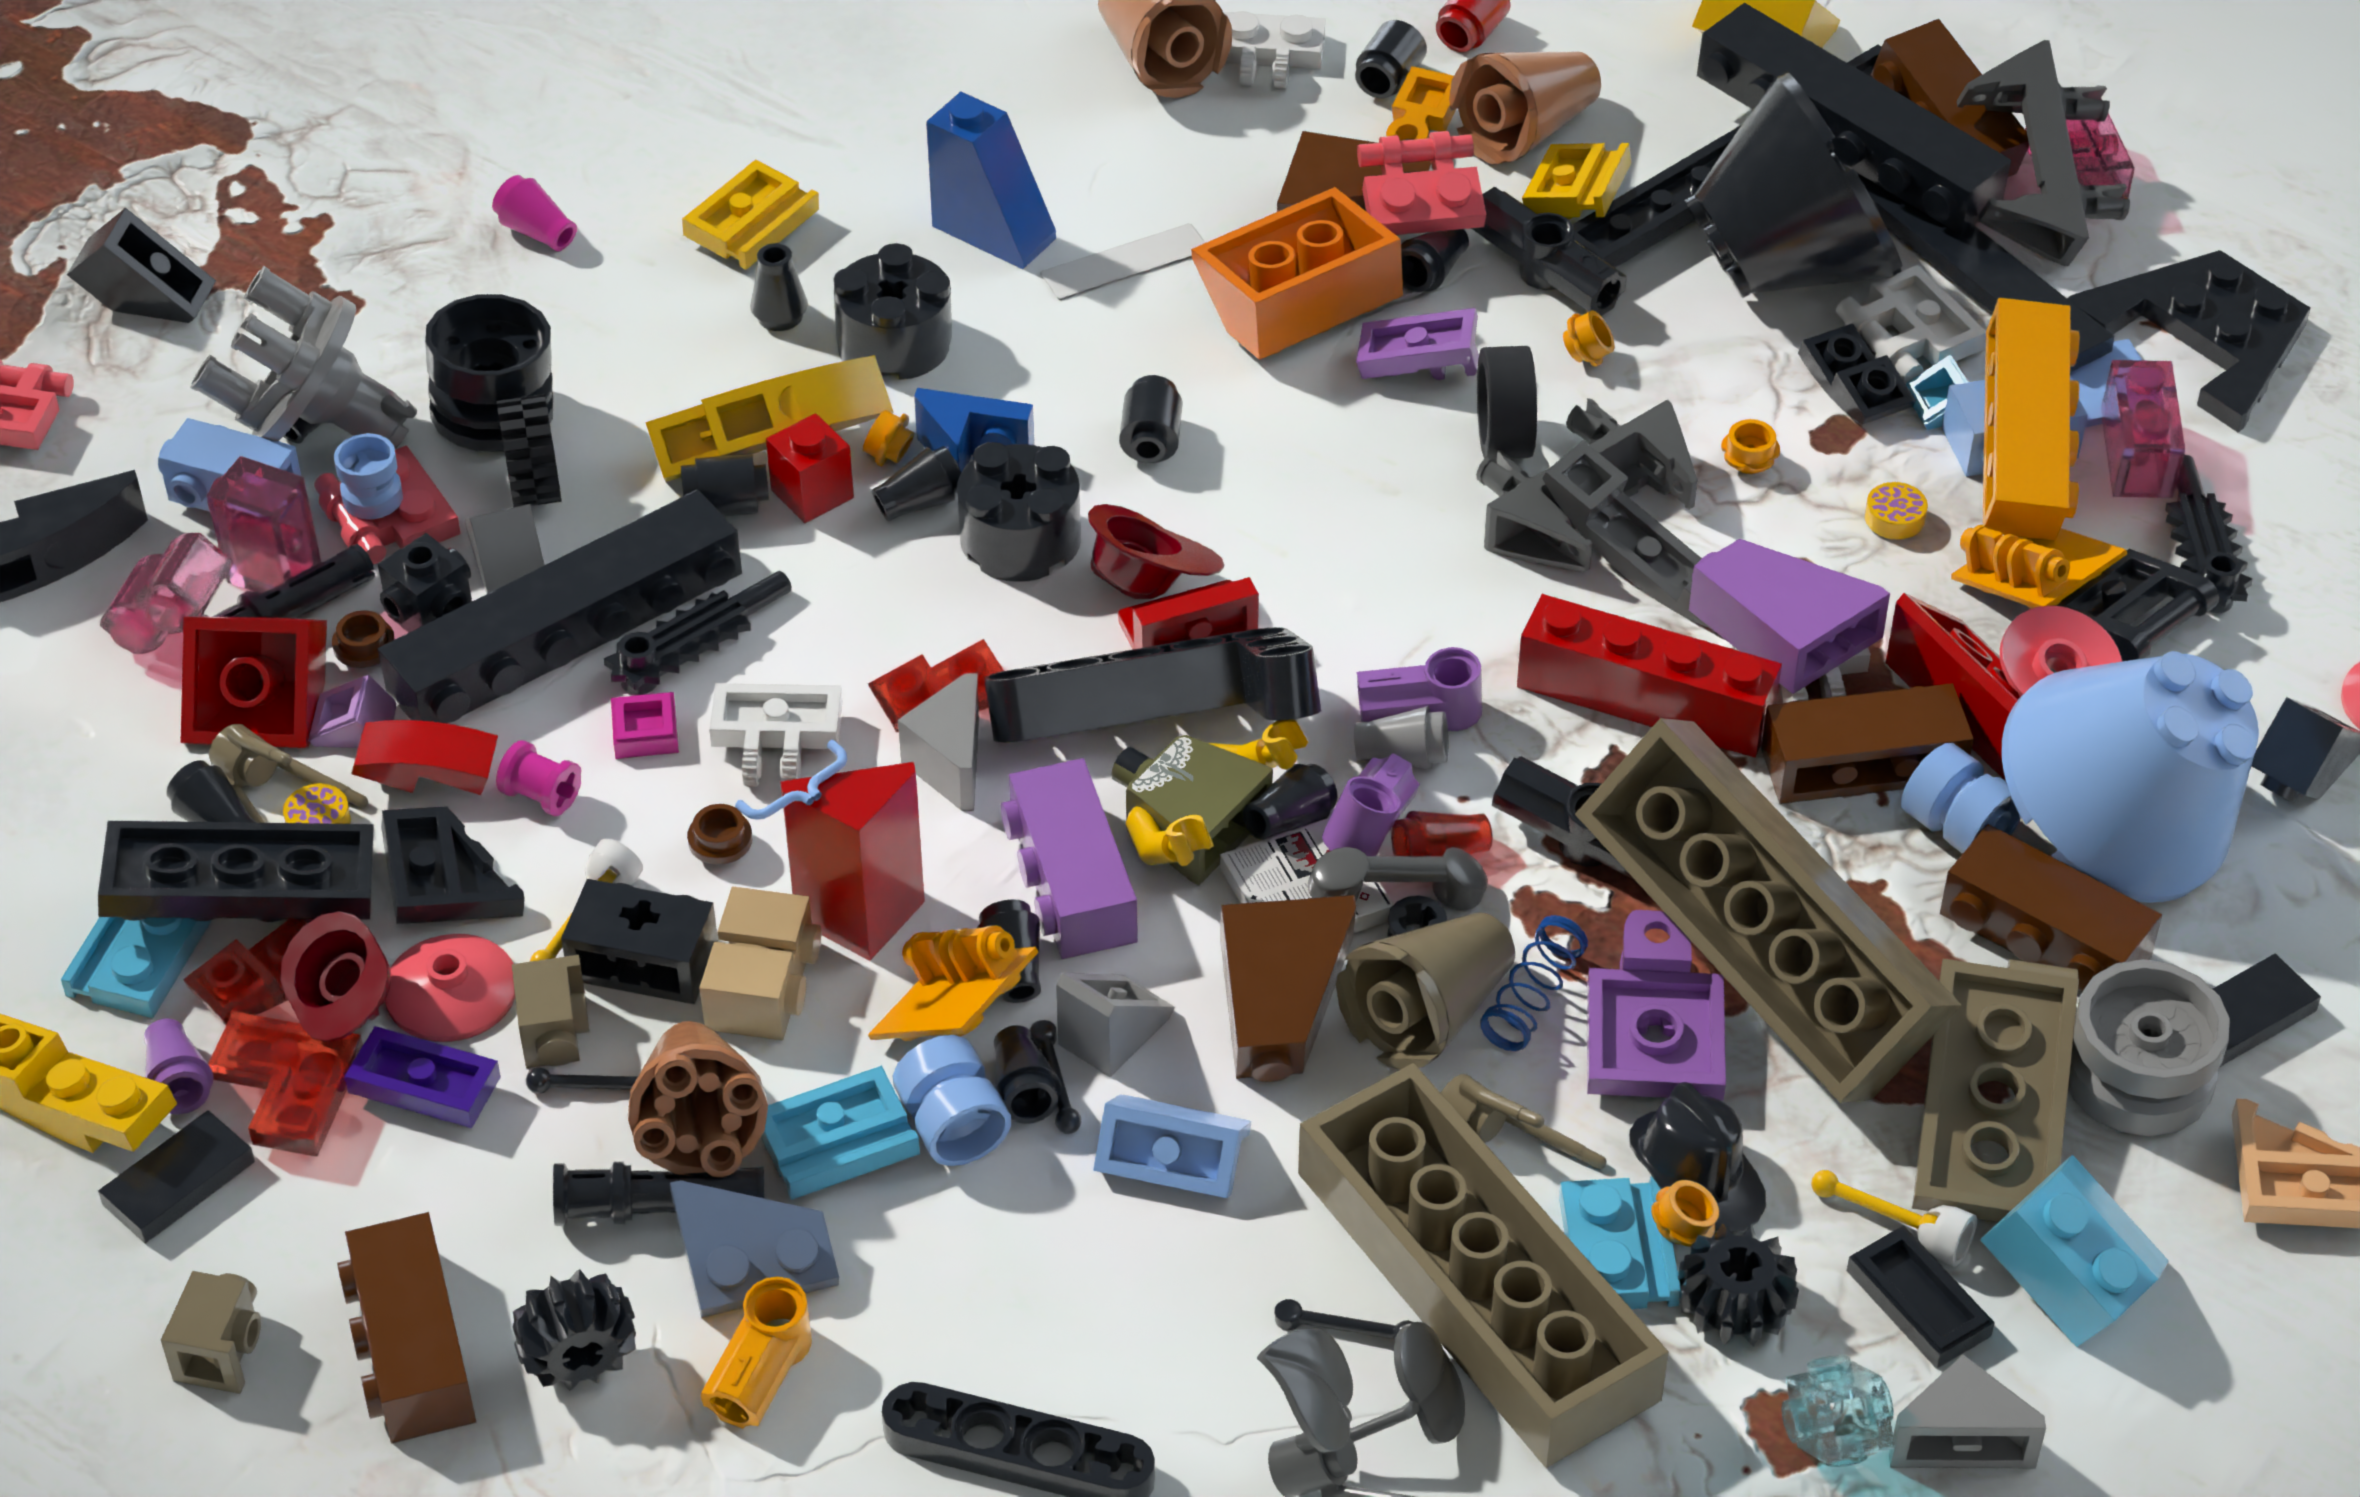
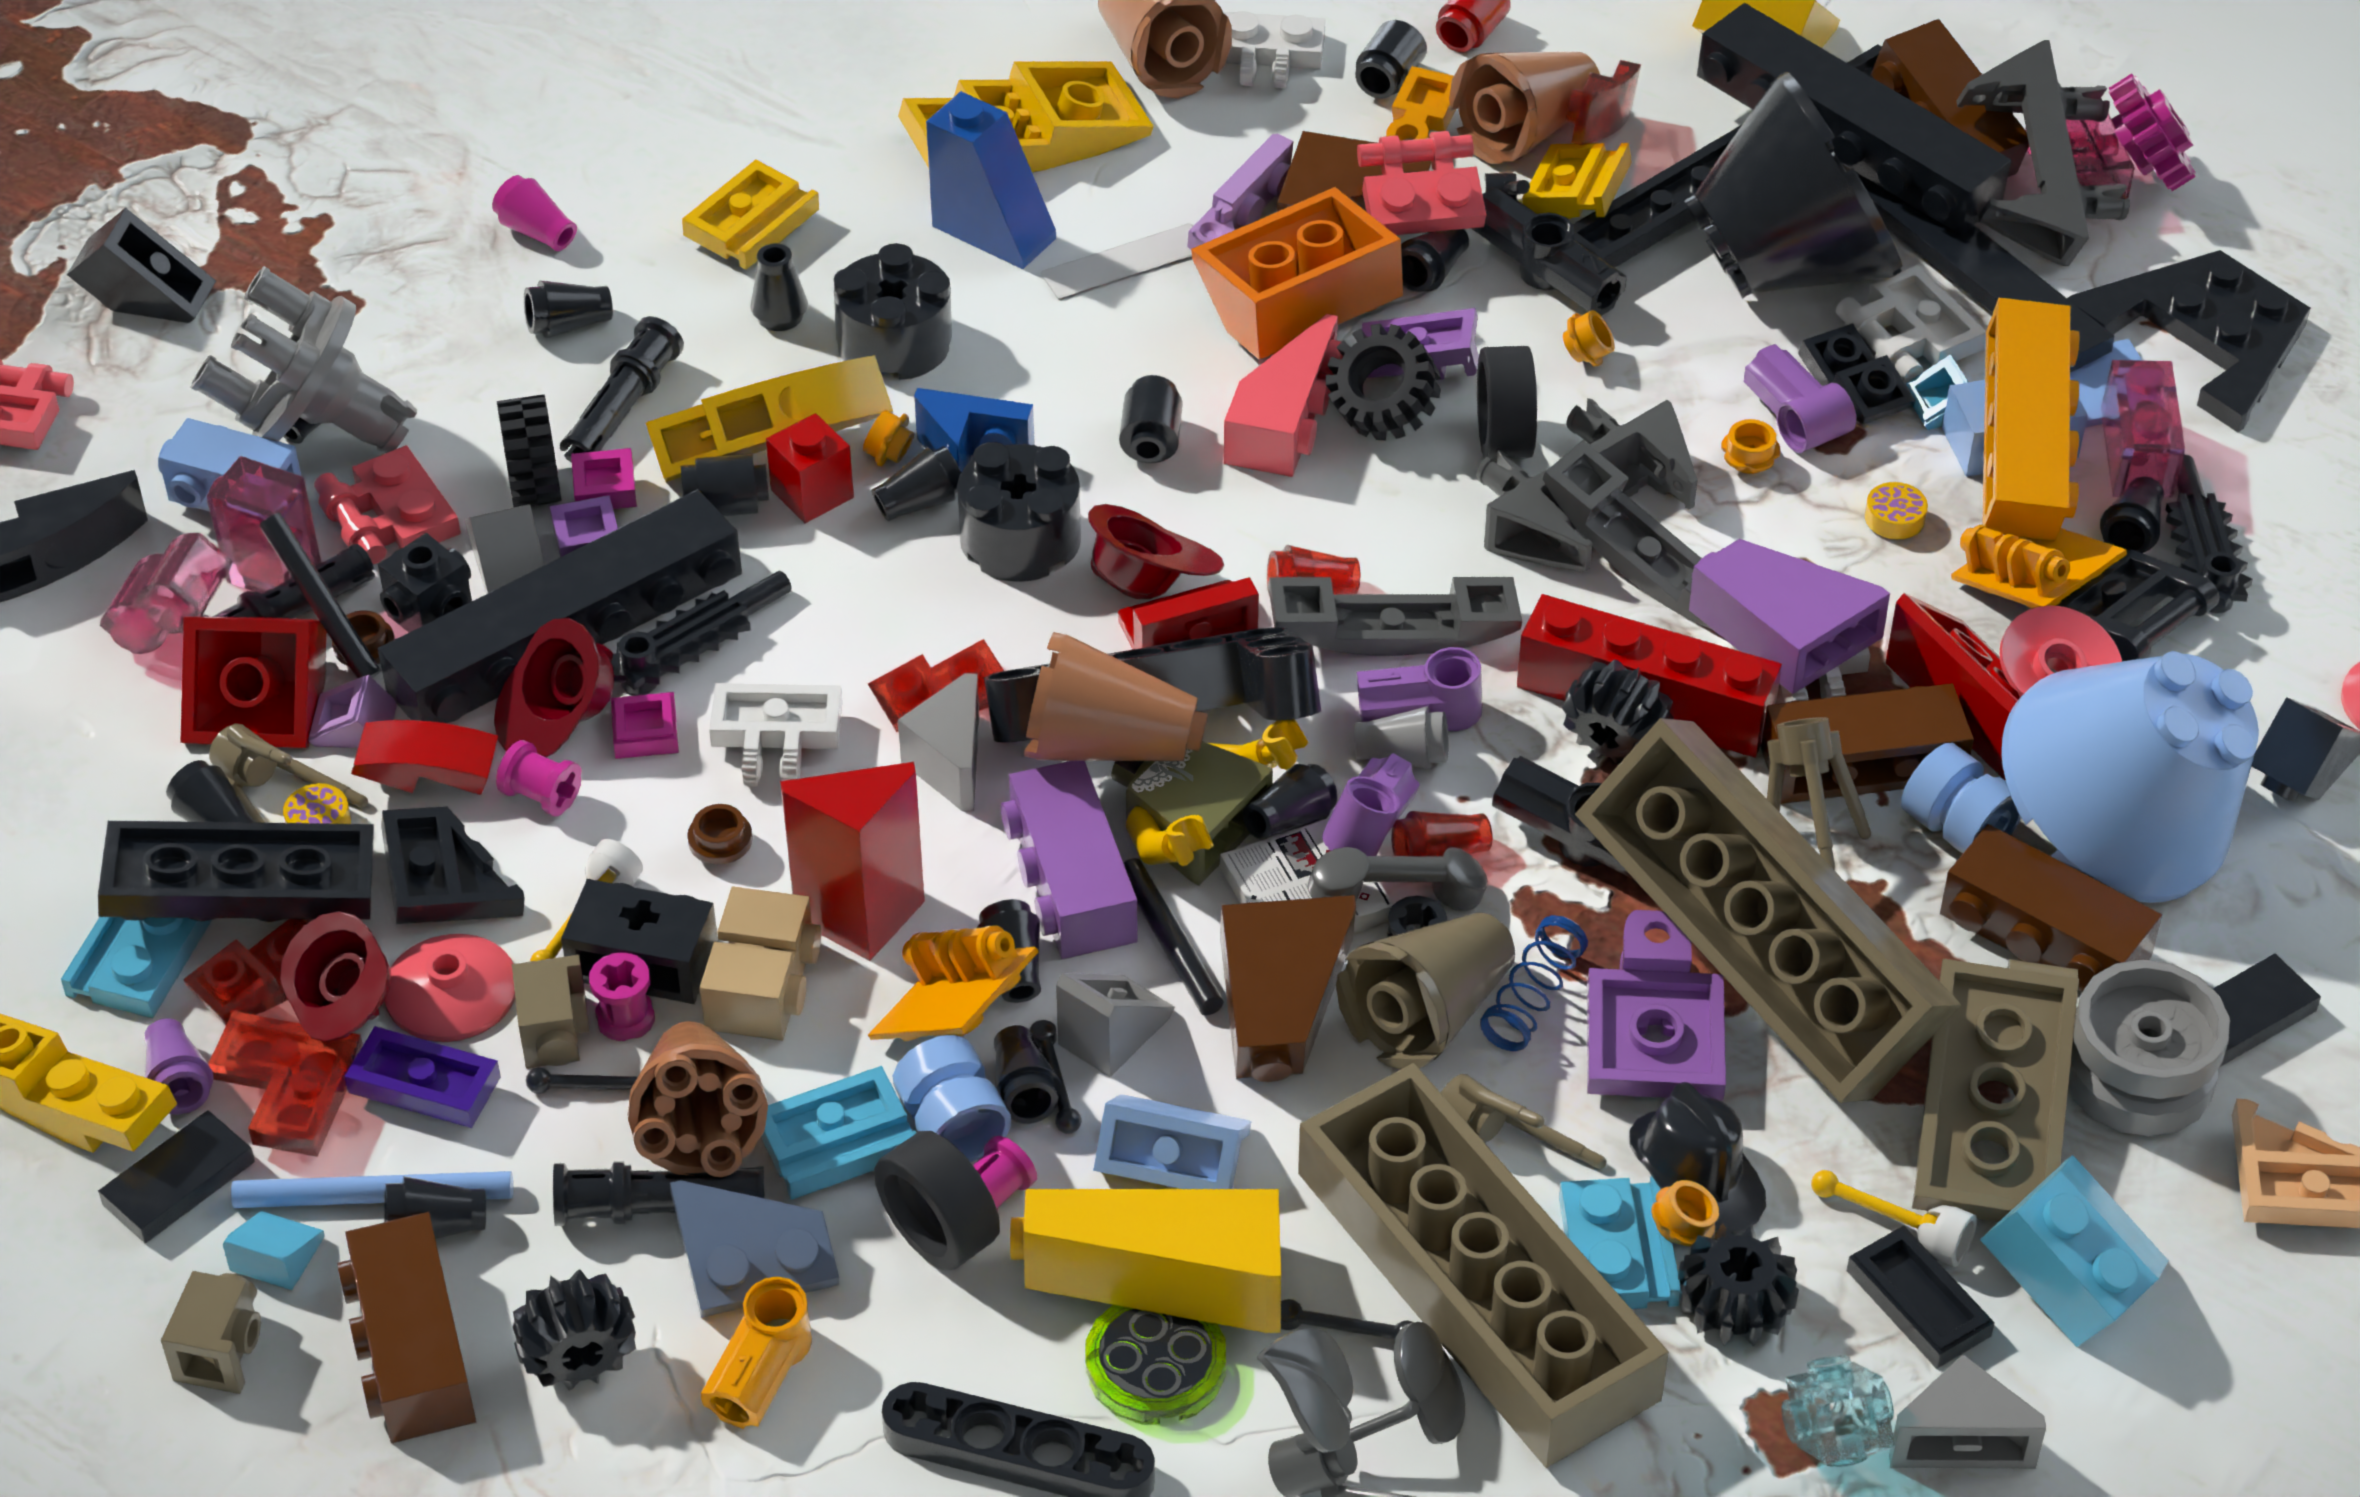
light blue wheel [334,433,403,520] -> none
black wheel [425,294,553,451] -> none
light blue piece [735,740,848,820] -> none
none -> medium azure slope [223,1211,325,1290]
none -> light blue bar [231,1171,514,1208]
none -> black bar [259,512,381,679]
none -> black cone [384,1176,486,1239]
none -> dark red piece [494,618,614,758]
none -> black cone [524,280,613,338]
none -> medium lavender plate [550,495,618,557]
none -> black pin [560,316,684,463]
none -> dark pink plate [571,448,637,509]
none -> dark pink bush [589,952,655,1041]
none -> black tyre [874,1131,1000,1270]
none -> yellow slope [898,61,1154,172]
none -> dark pink bush [973,1135,1037,1211]
none -> yellow slope [1010,1189,1281,1333]
none -> nougat cone [1024,632,1208,761]
none -> tile [1085,1305,1226,1425]
none -> black bar [1123,858,1224,1016]
none -> lavender hinge [1187,133,1294,249]
none -> coral slope [1224,314,1343,477]
none -> clear red cone [1266,545,1361,597]
none -> dark grey slope [1268,577,1522,656]
none -> black tyre [1326,324,1441,441]
none -> black hand [1484,173,1530,199]
none -> black gear [1562,659,1674,765]
none -> clear red slope [1566,60,1642,145]
none -> medium lavender piece [1743,344,1856,453]
none -> dark tan plant [1767,717,1871,870]
none -> black cone [2100,476,2164,553]
none -> dark pink gear [2108,73,2196,191]

